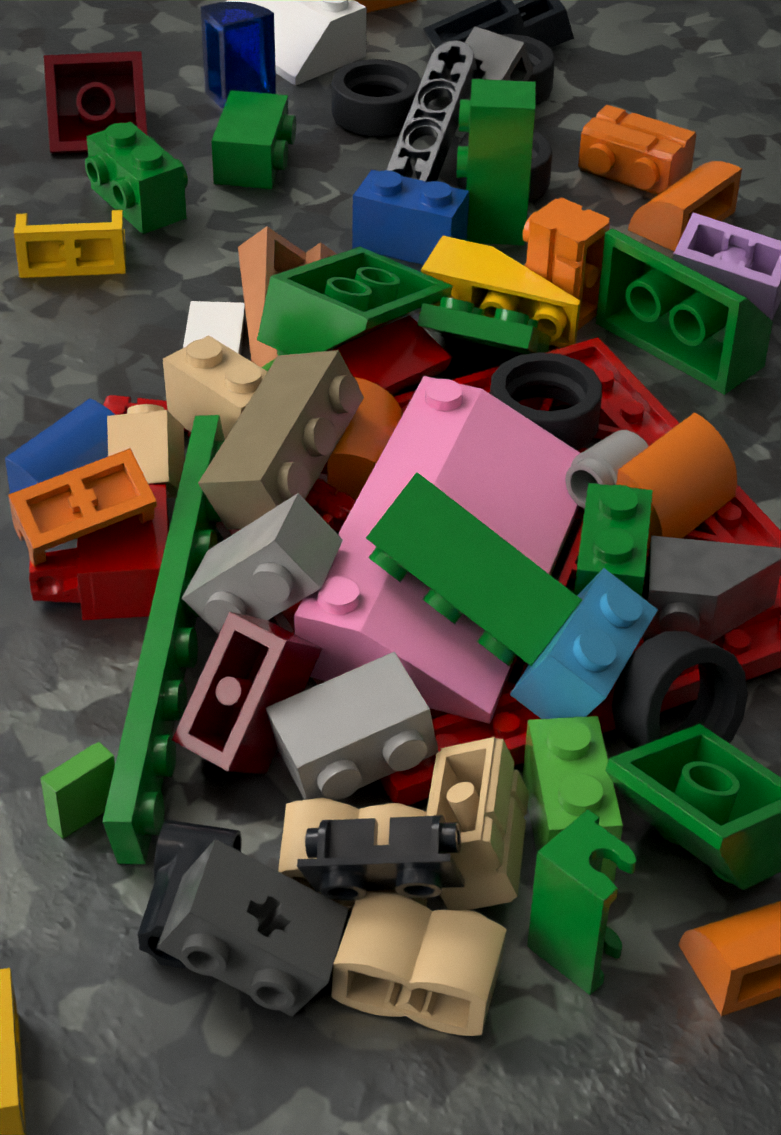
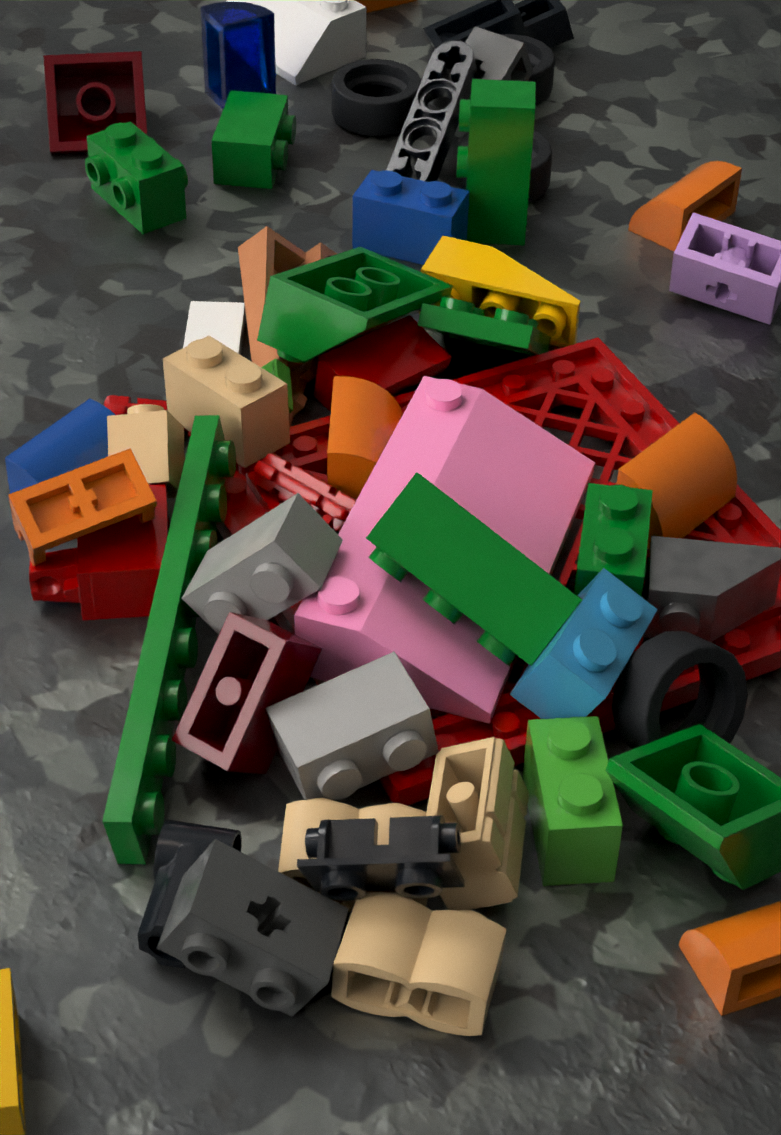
yellow hinge [14,210,126,278] -> none
bright green tile [41,742,115,839] -> none
dark tan brick [198,350,364,529] -> none
black tyre [490,352,602,450] -> none
orange brick [523,198,610,330] -> none
green hinge [527,809,636,995] -> none
light grey brick [565,430,649,509] -> none
orange brick [578,104,696,195] -> none
green slope [595,228,773,395] -> none

